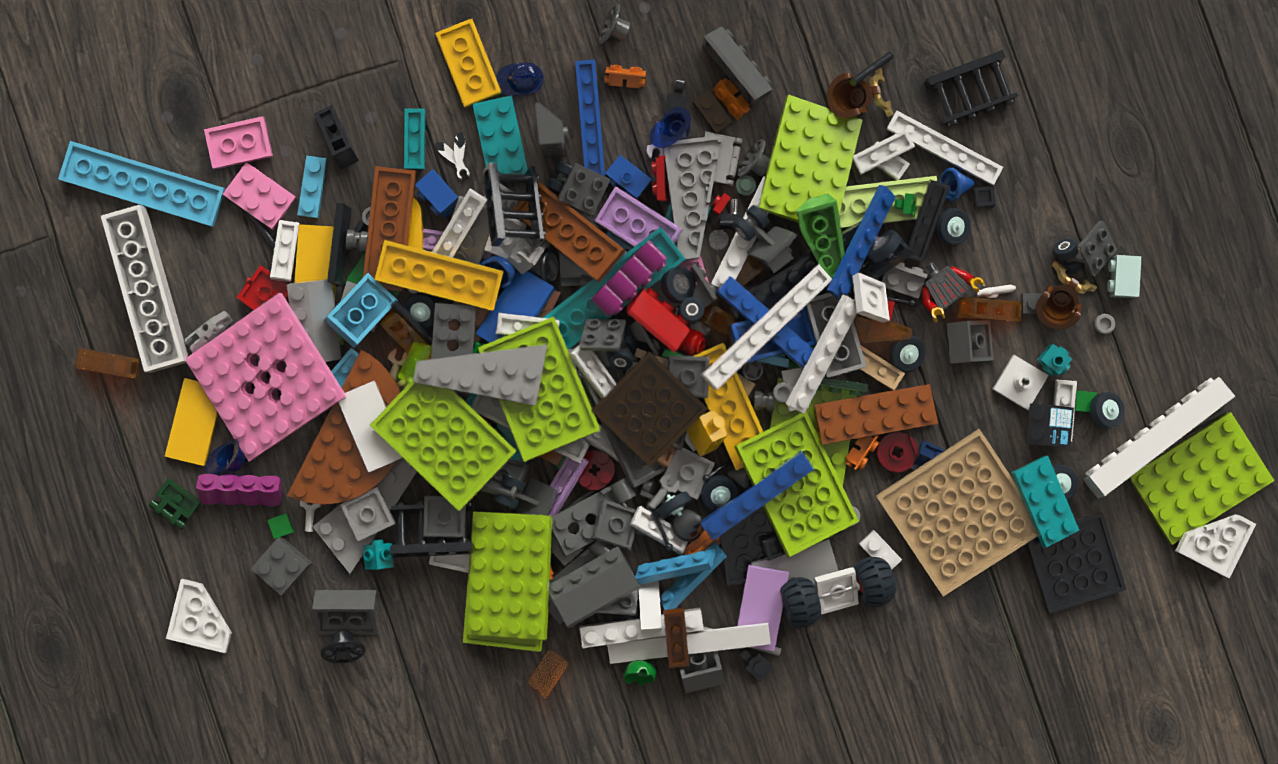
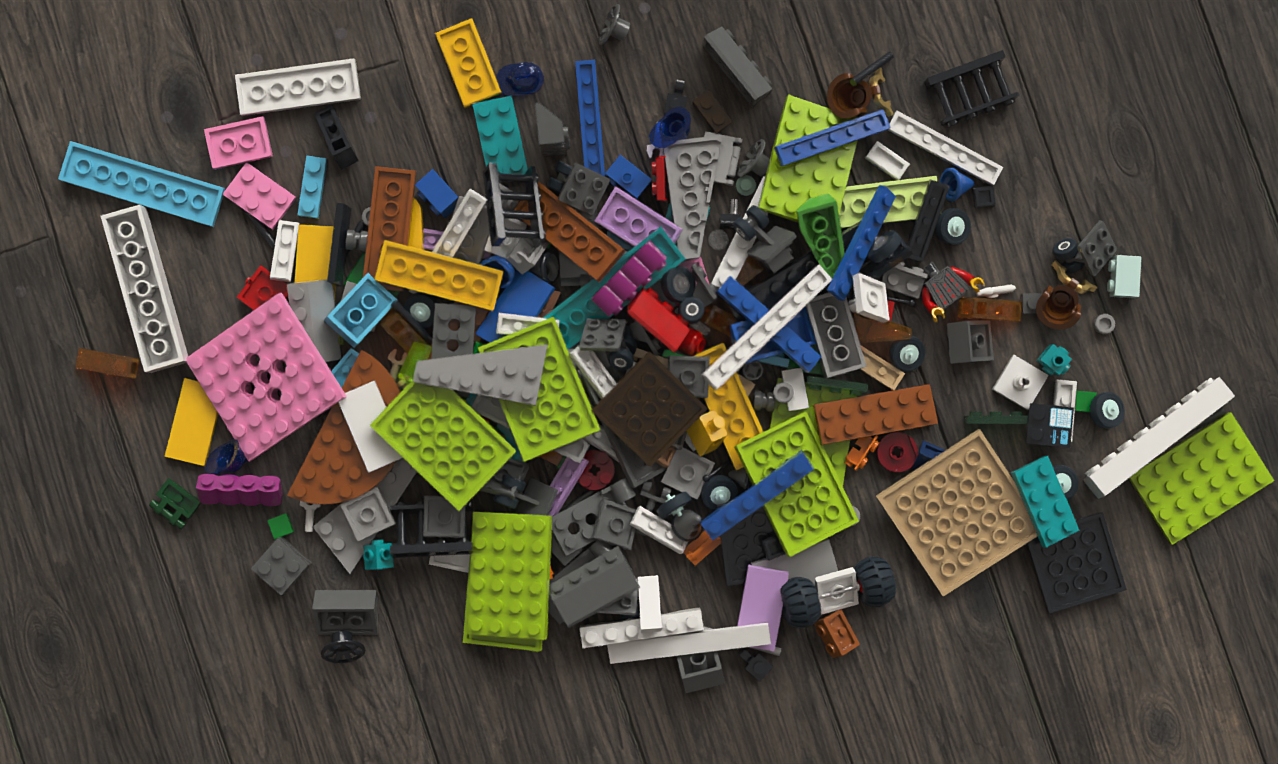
white plate [166,579,232,653] -> none
light grey hinge [184,311,233,354] -> none
teal plate [404,109,426,170] -> none
white piece [435,132,470,180] -> none
clear orange panel [528,649,569,698] -> none
orange hinge [605,65,646,89] -> none
green hair [623,660,656,686] -> none
dark azure plate [635,549,715,585] -> none
light grey bar [648,474,679,509] -> none
black hinge [651,511,673,551] -> none
dark azure plate [660,542,727,610] -> none
reddish brown plate [663,608,689,668] -> none
red plate [712,193,731,216] -> none
orange hinge [713,78,751,121] -> none
white plate [786,295,857,414] -> none
white tile [853,129,915,175] -> none
white plate [859,530,902,570] -> none
green tile [894,193,917,217] -> none
white plate [1175,514,1256,578] -> none
none -> white plate [235,58,361,116]
none -> blue plate [774,109,891,167]
none -> dark orange bracket [814,609,860,658]
none -> clear green plate [964,411,1028,424]

